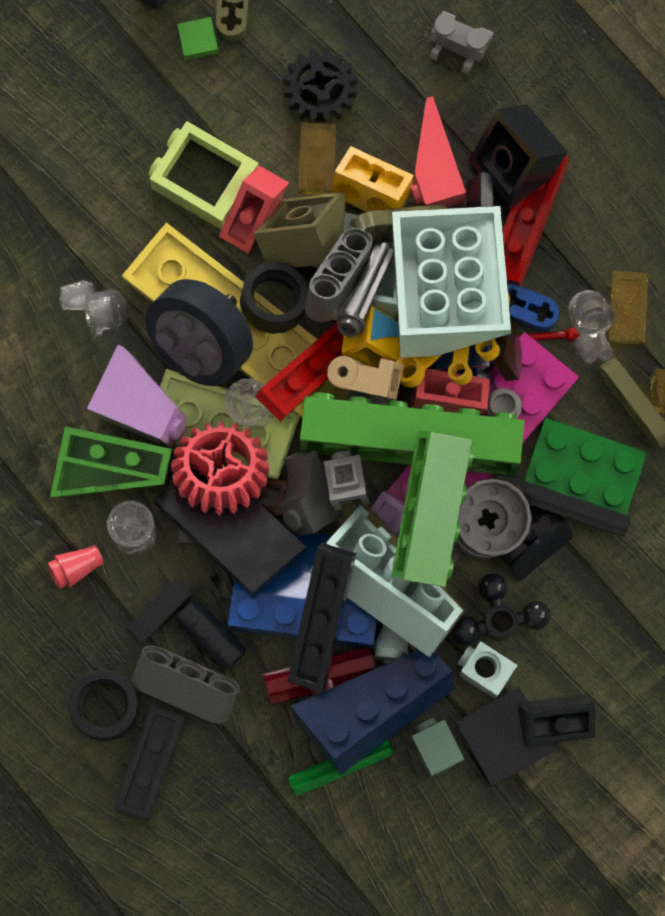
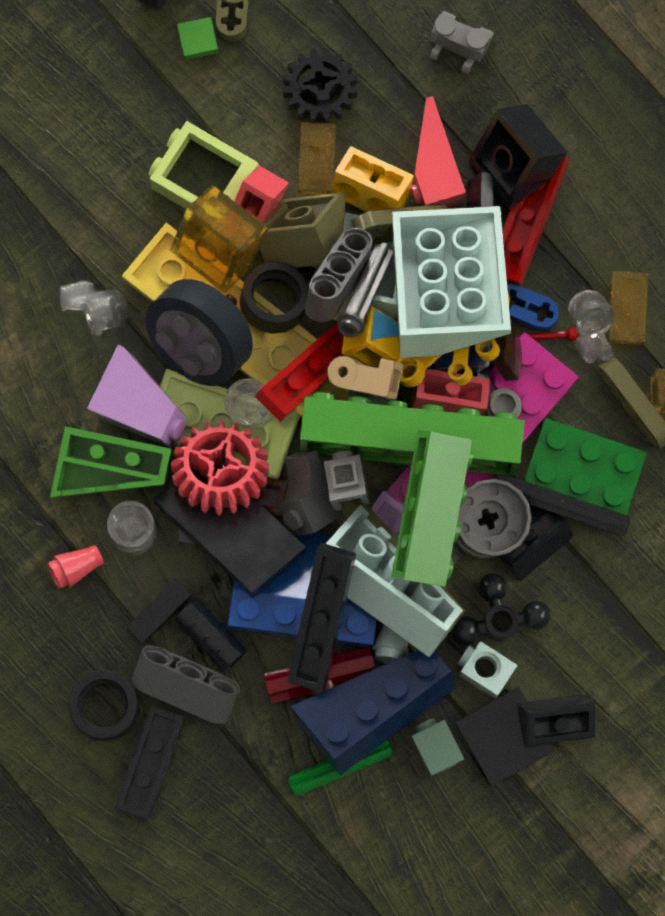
none -> clear yellow brick [170,185,268,294]

